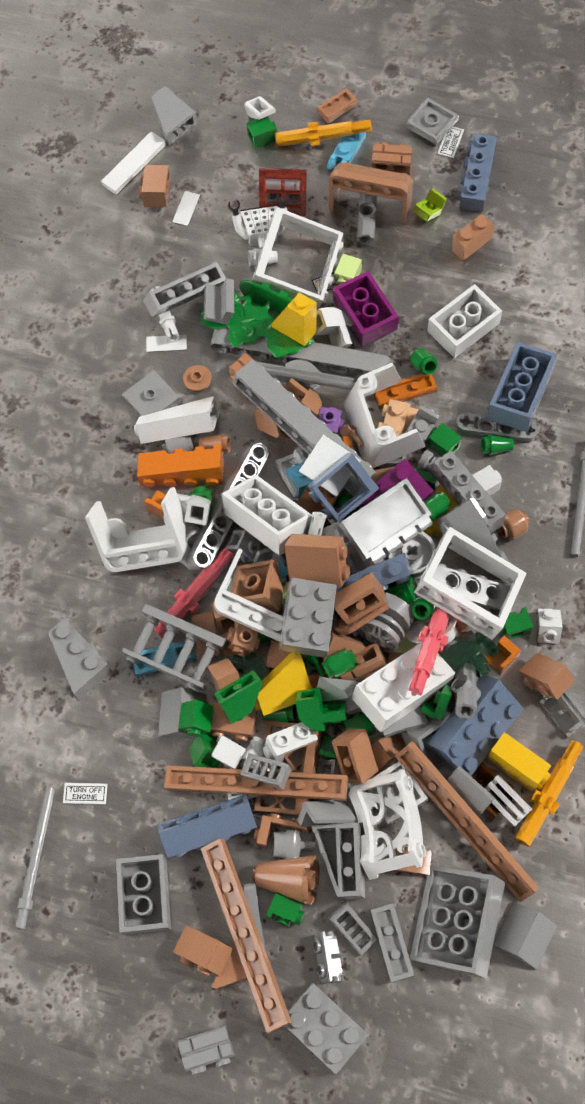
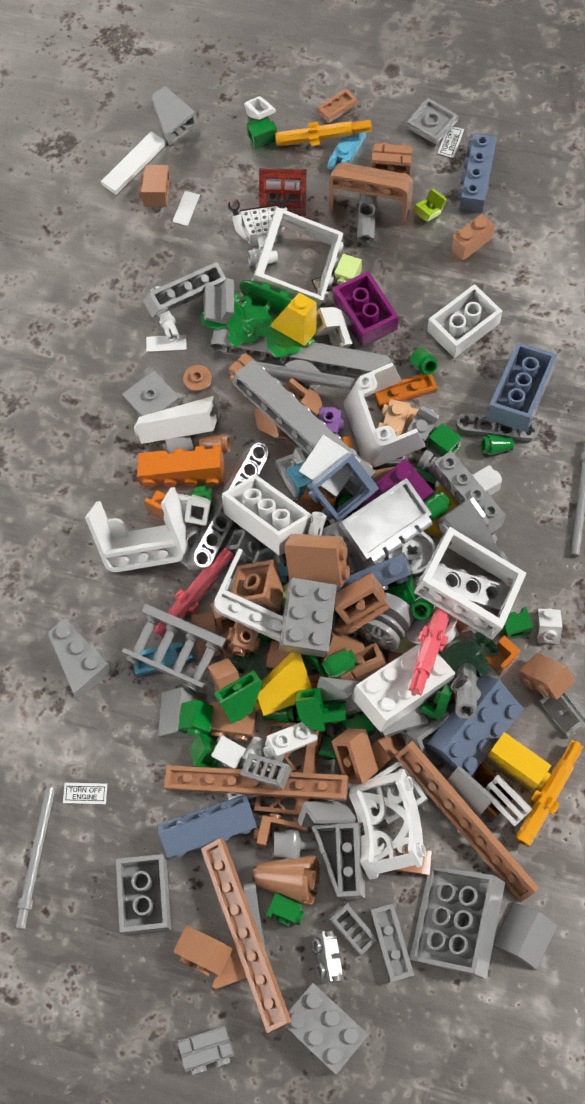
nougat hand [339,424,364,447] -> none
nougat head [497,509,530,540] -> none

